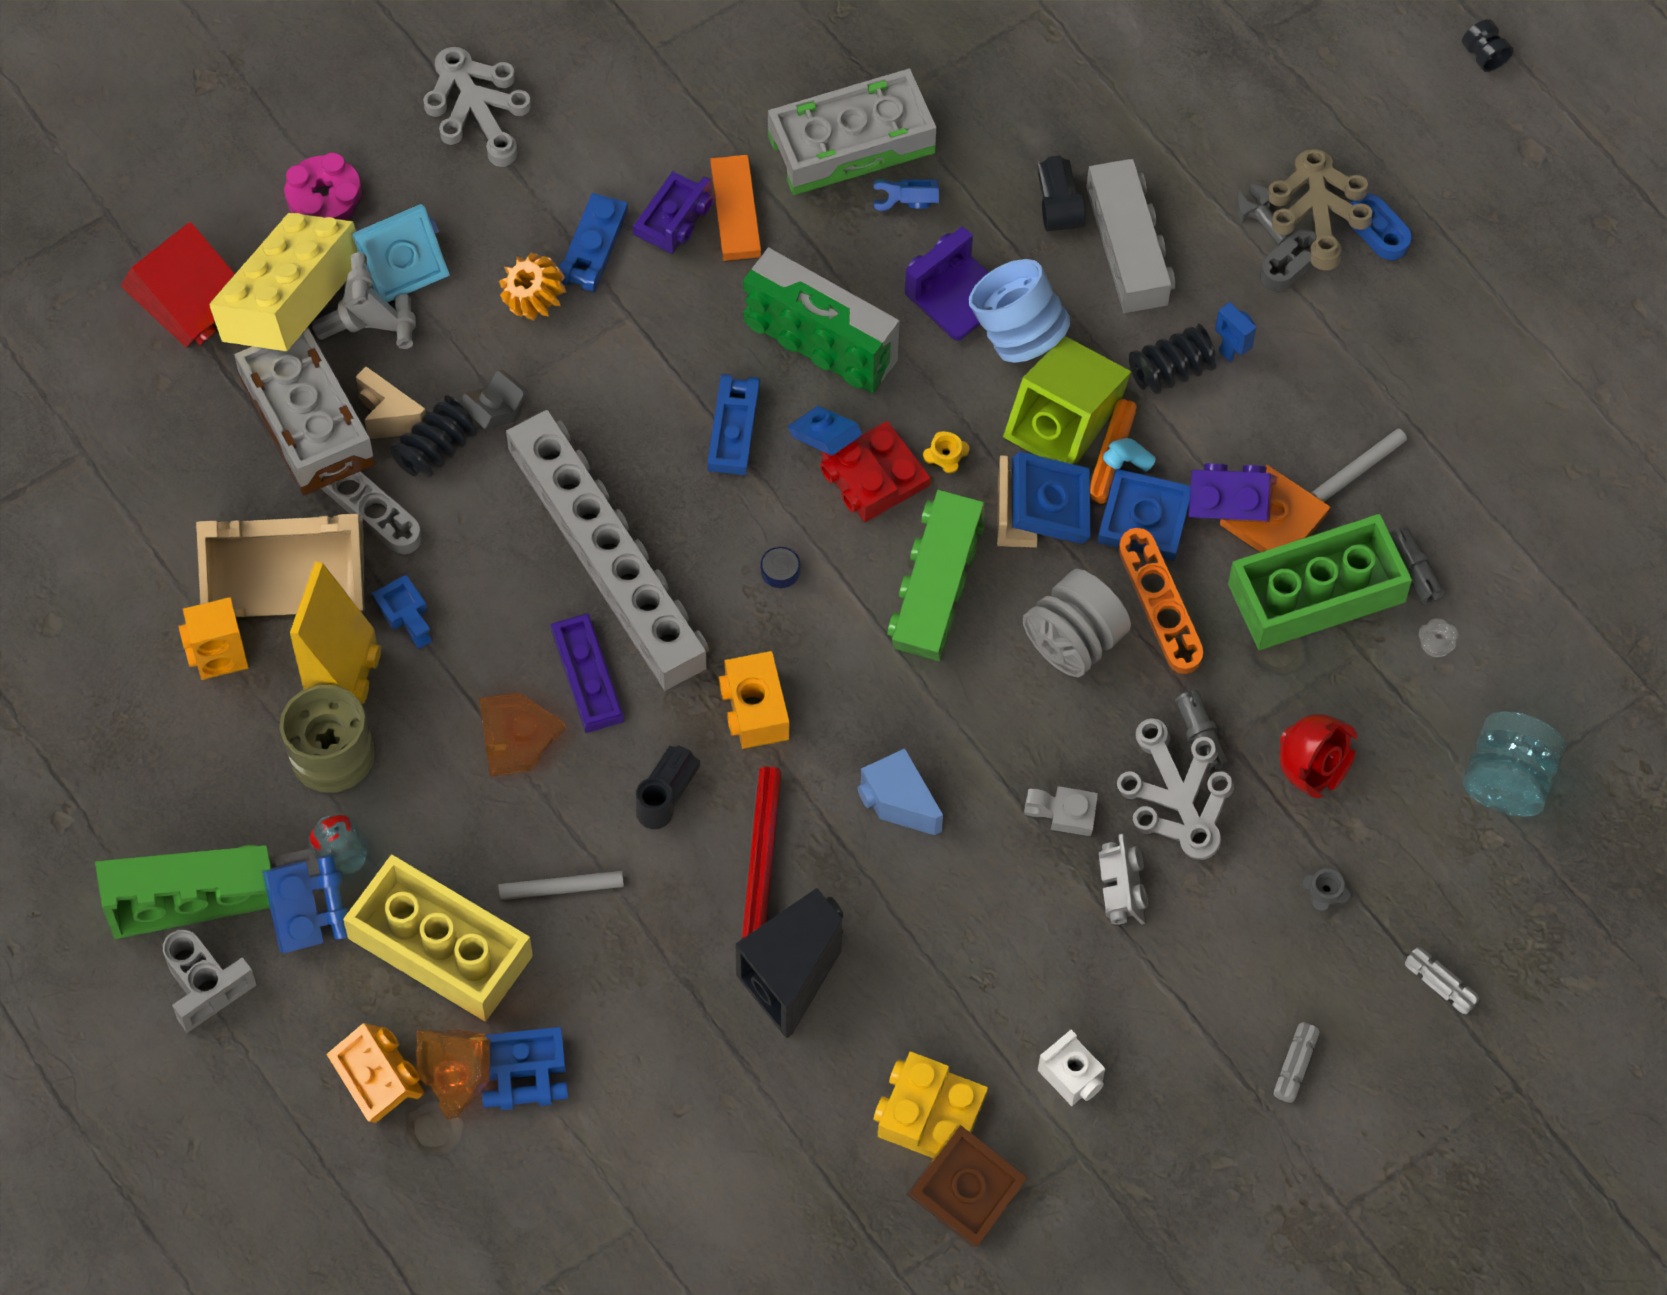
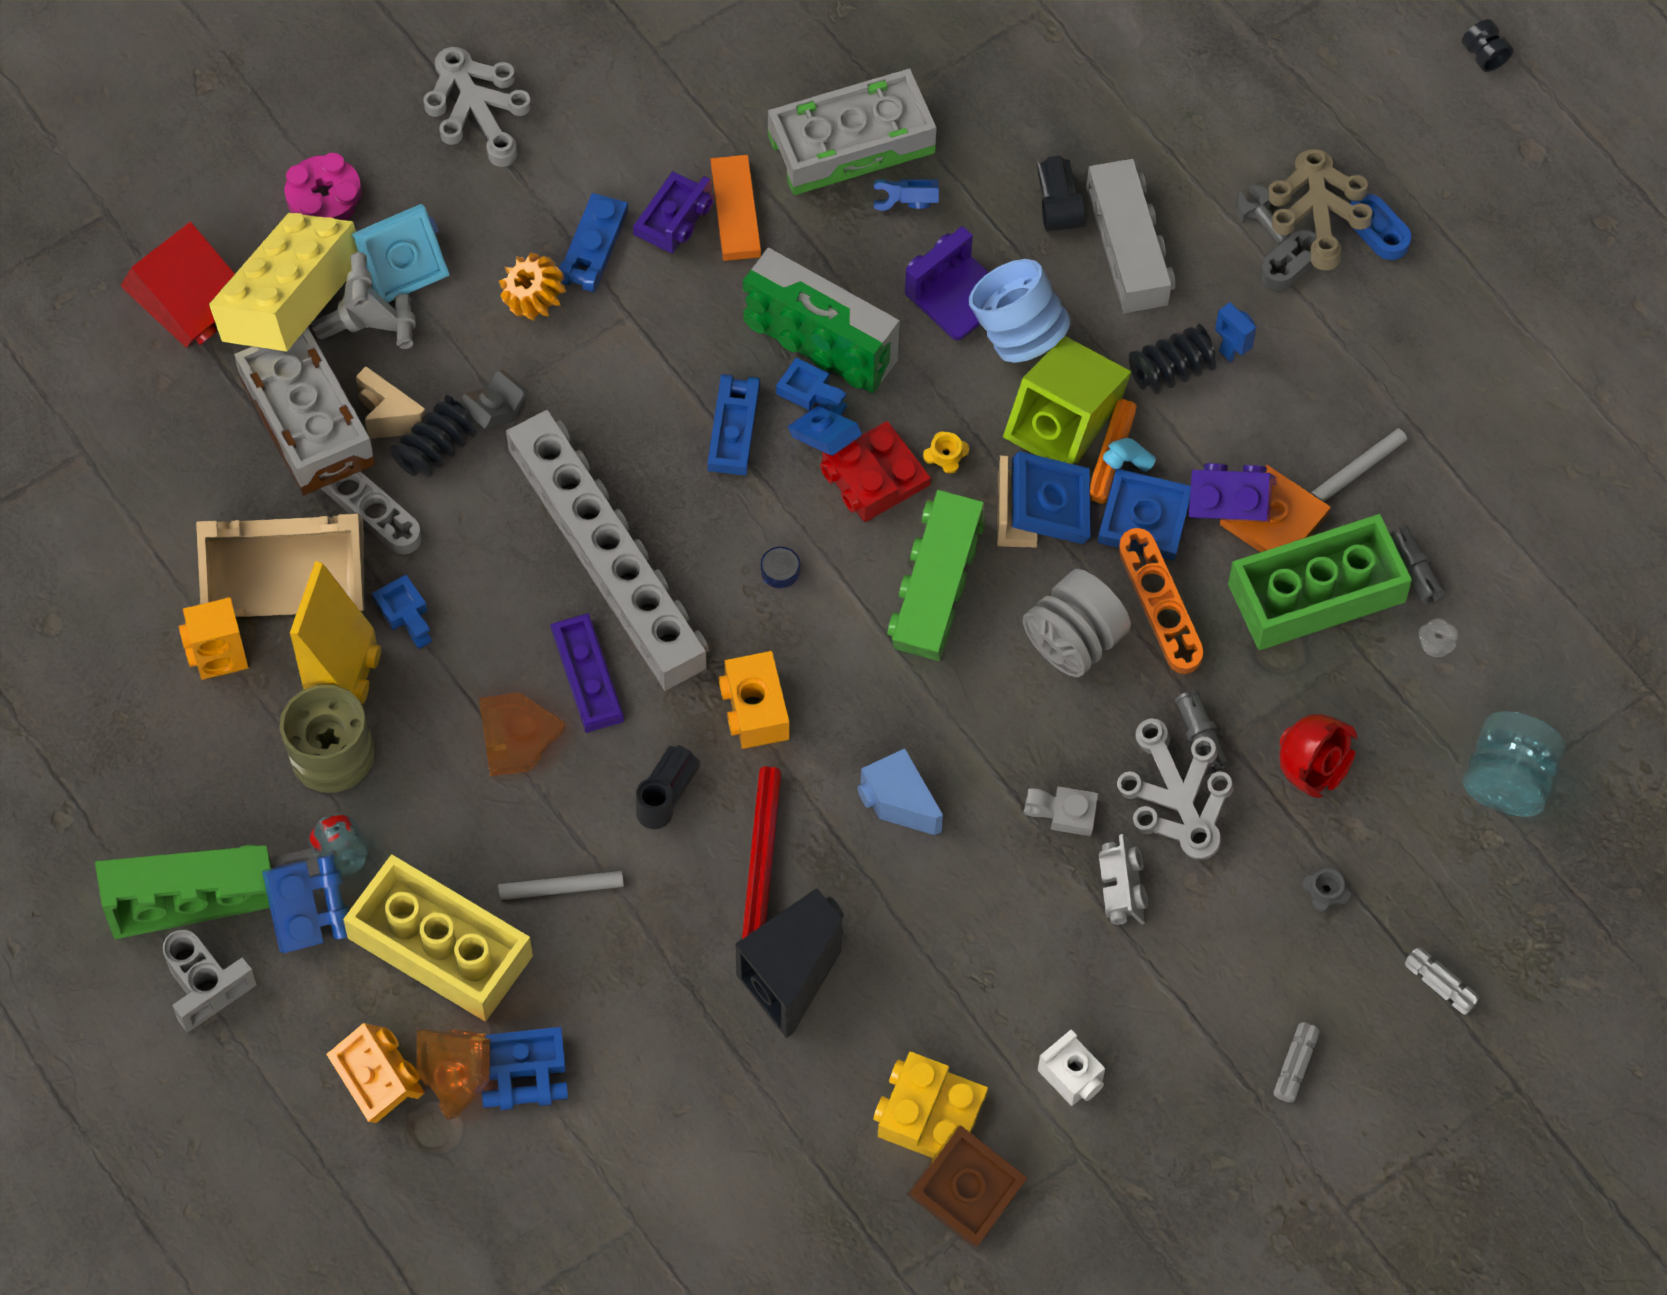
none -> blue plate [776,358,847,416]

